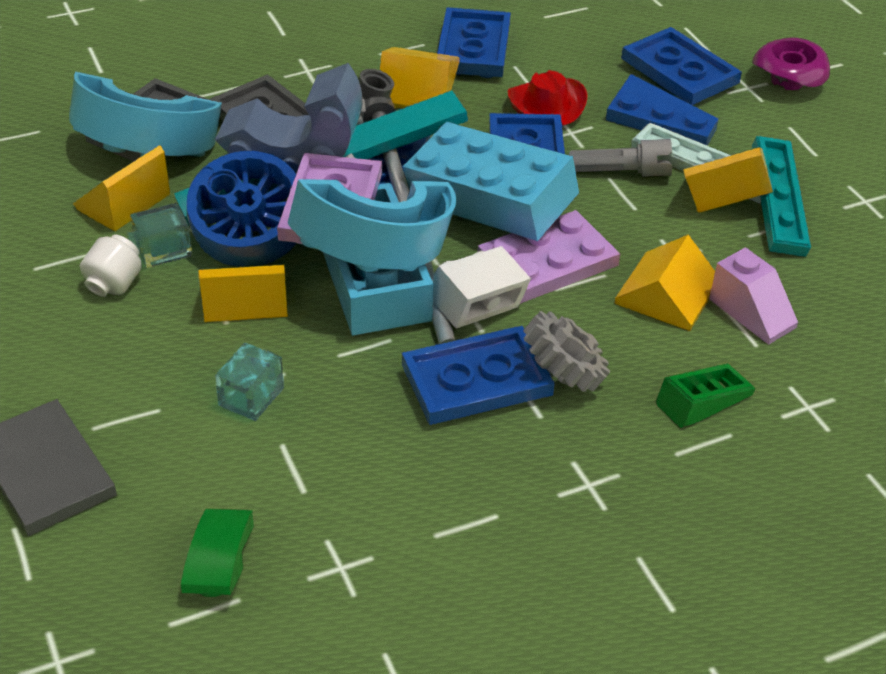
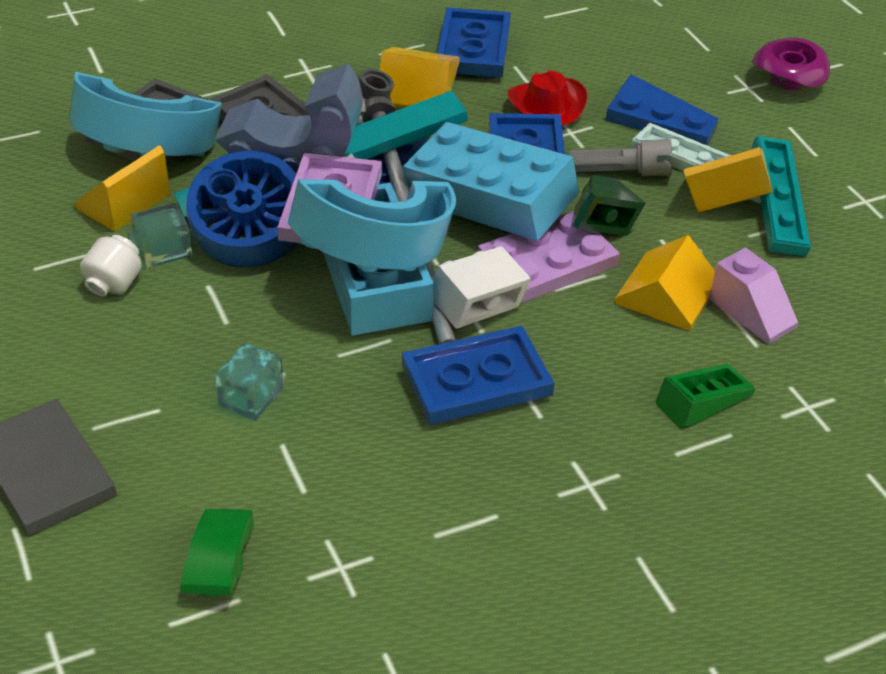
yellow slope [199,265,288,322] -> none
light grey gear [523,311,610,392] -> none
blue plate [621,27,742,105] -> none
none -> dark green slope [572,175,646,235]

